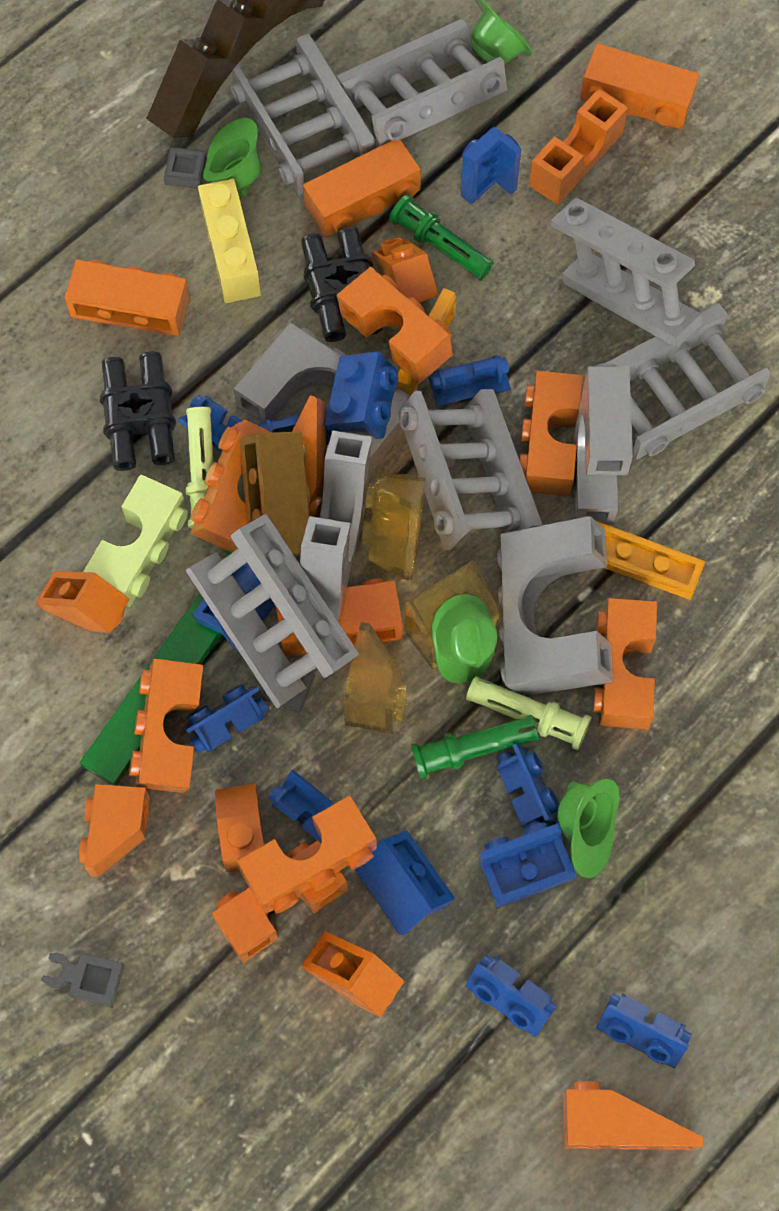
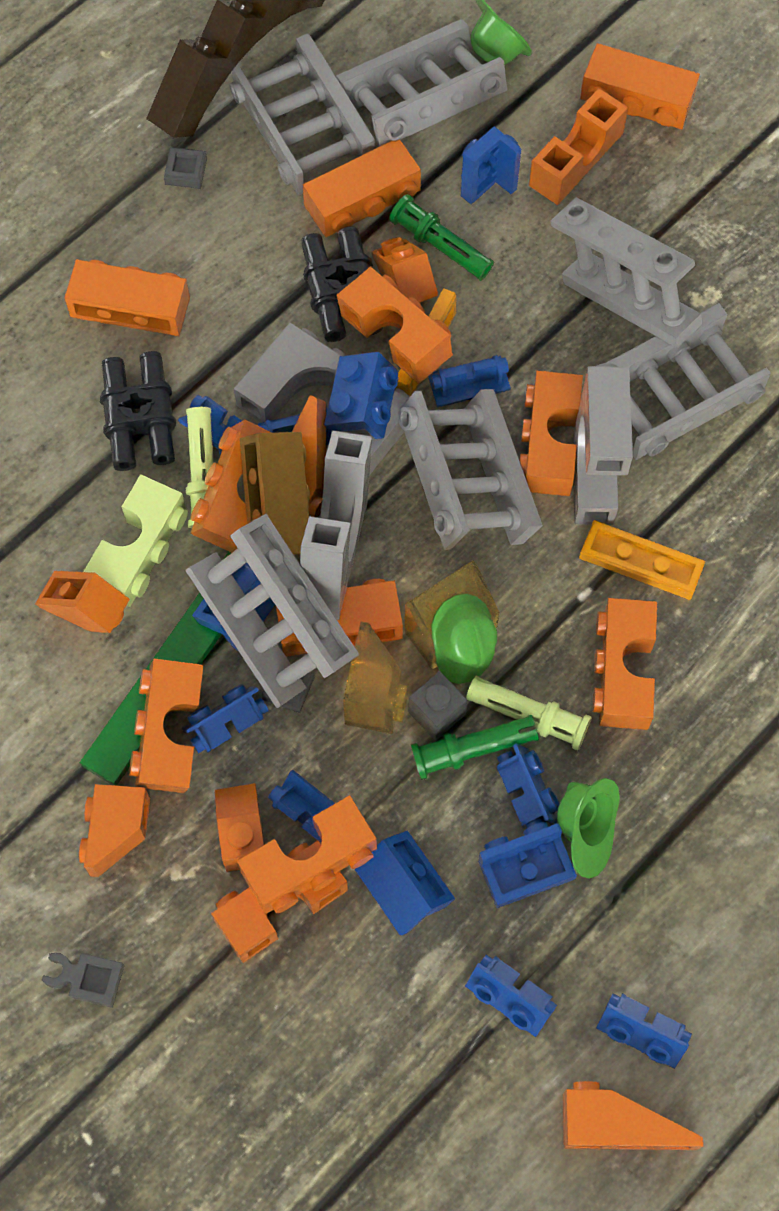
light yellow arch [198,178,261,304] -> none
bright green piece [203,118,262,197] -> none
orange slope [301,931,405,1018] -> none
clear yellow slope [362,472,426,581] -> none
light grey arch [497,516,613,696] -> none
none -> dark grey brick [408,671,468,741]

